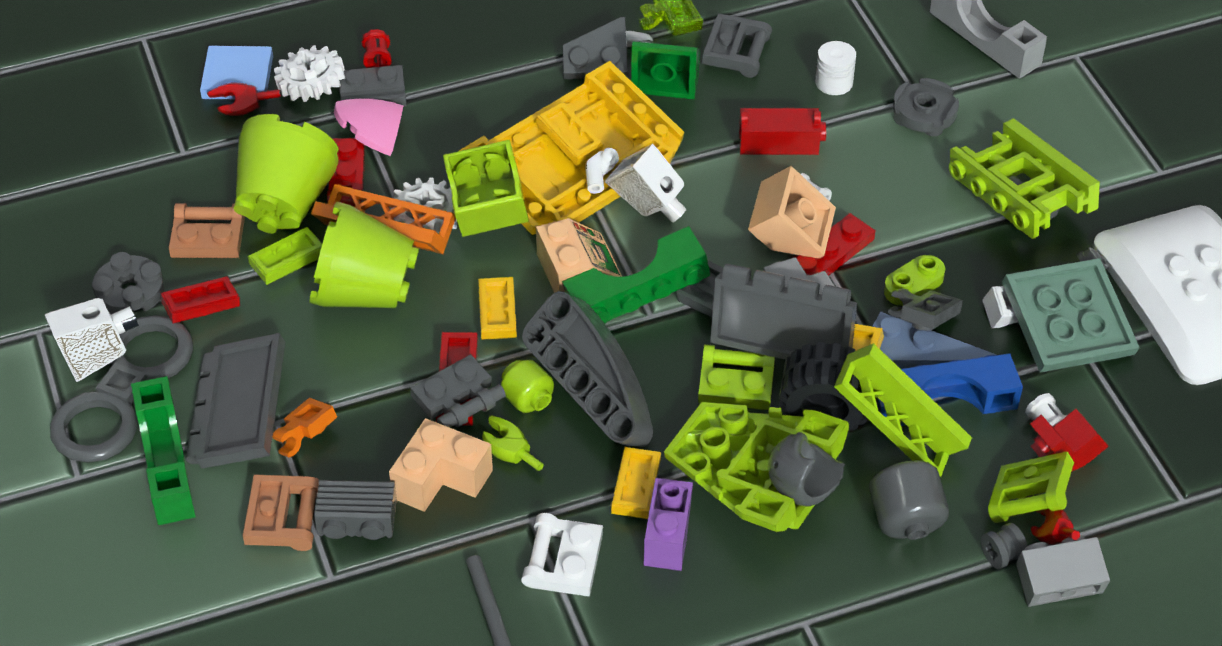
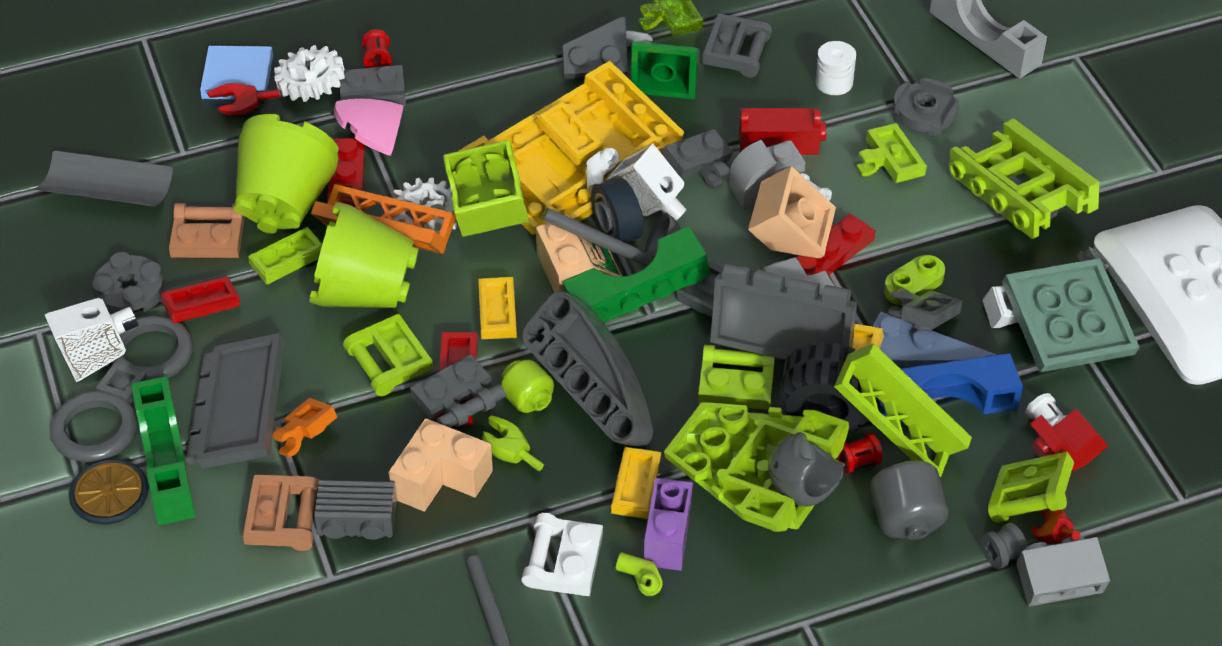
none -> dark grey sticker [34,151,173,206]
none -> pearl gold wheel [69,459,149,524]
none -> lime plate [343,314,433,396]
none -> dark grey piece [541,207,681,267]
none -> black wheel [591,177,644,243]
none -> lime arm [616,552,663,596]
none -> dark grey plate [661,129,733,189]
none -> light grey brick [729,140,806,209]
none -> red bush [837,432,883,474]
none -> lime plate [856,123,927,183]

